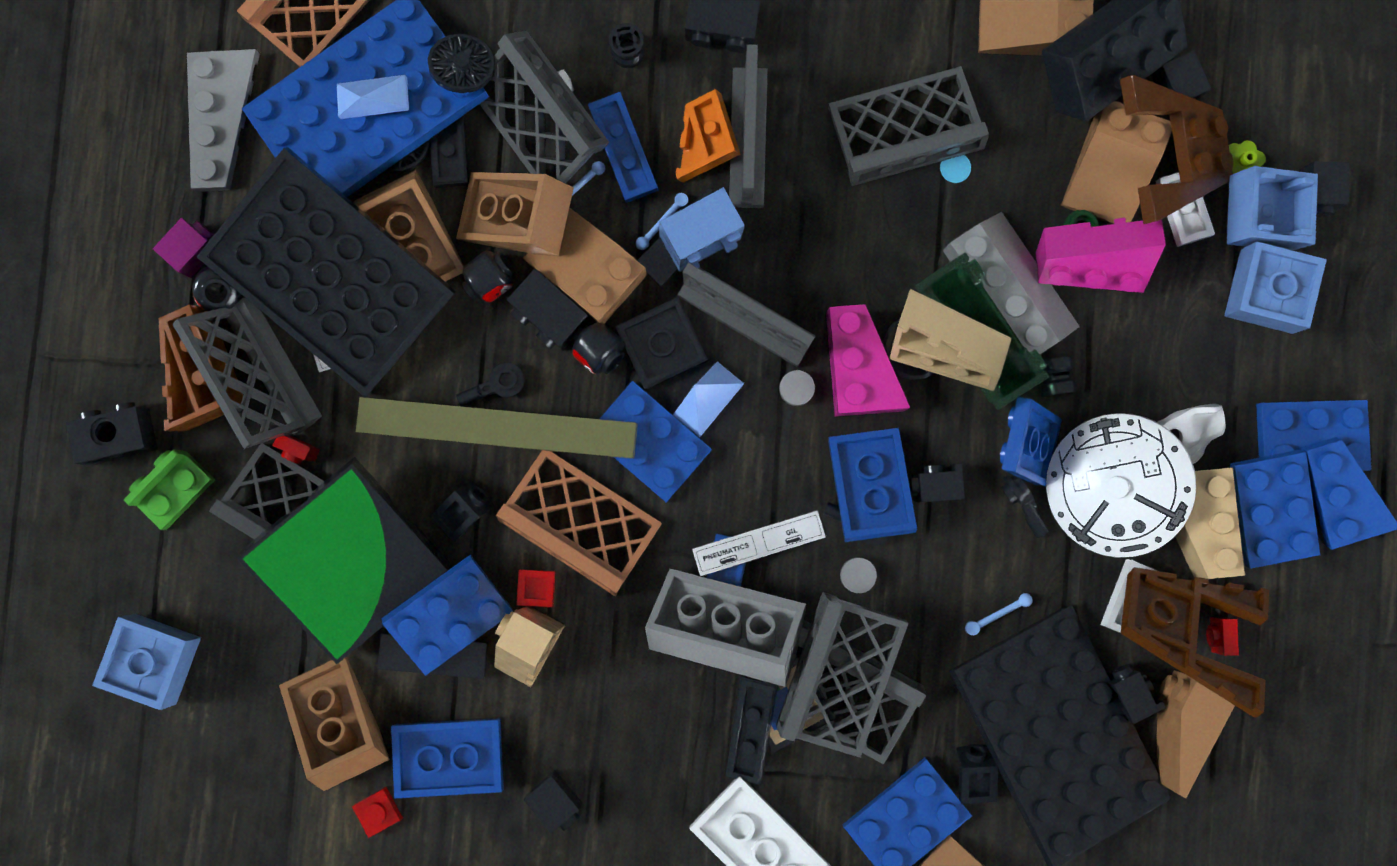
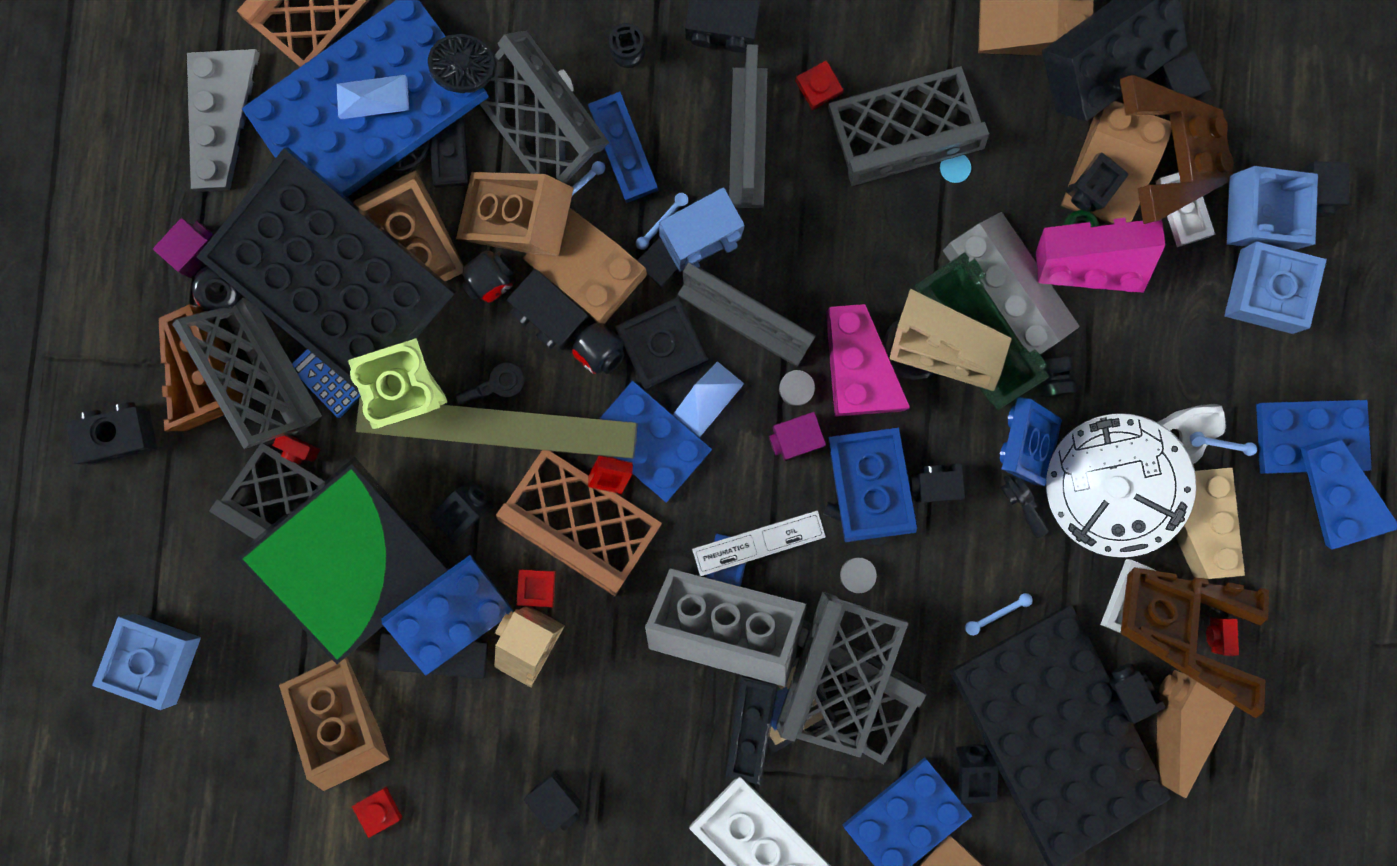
bright green bracket [124,449,215,530] -> none
blue plate [391,718,504,798] -> none
orange wing [676,89,741,183] -> none
lime plant [1229,140,1266,174] -> none
blue plate [1230,450,1320,569] -> none
none -> tile [292,349,361,418]
none -> yellowish green piece [348,338,447,429]
none -> red plate [588,456,633,494]
none -> magenta brick [769,412,826,461]
none -> red plate [795,60,843,110]
none -> black bracket [1065,152,1129,212]
none -> light blue hinge [1190,432,1257,456]

